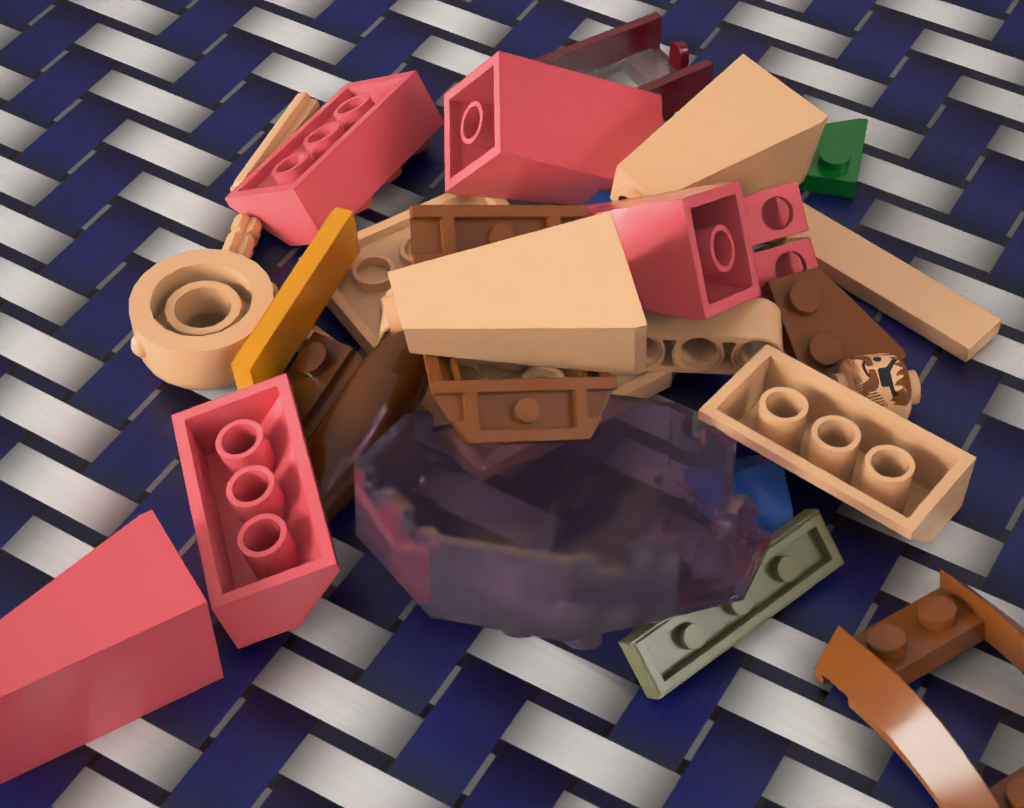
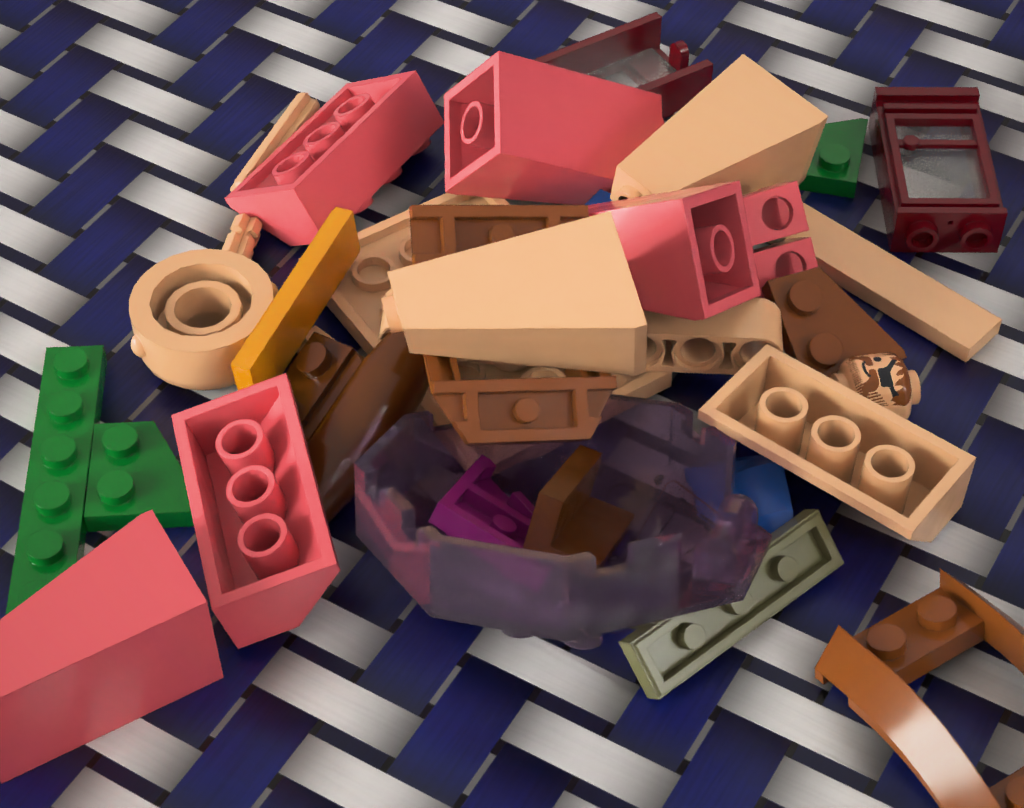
none -> green plate [6,345,107,615]
none -> green wing [84,421,194,532]
none -> magenta wing [428,454,558,590]
none -> reddish brown panel [523,444,635,576]
none -> dark red door [868,87,1008,253]

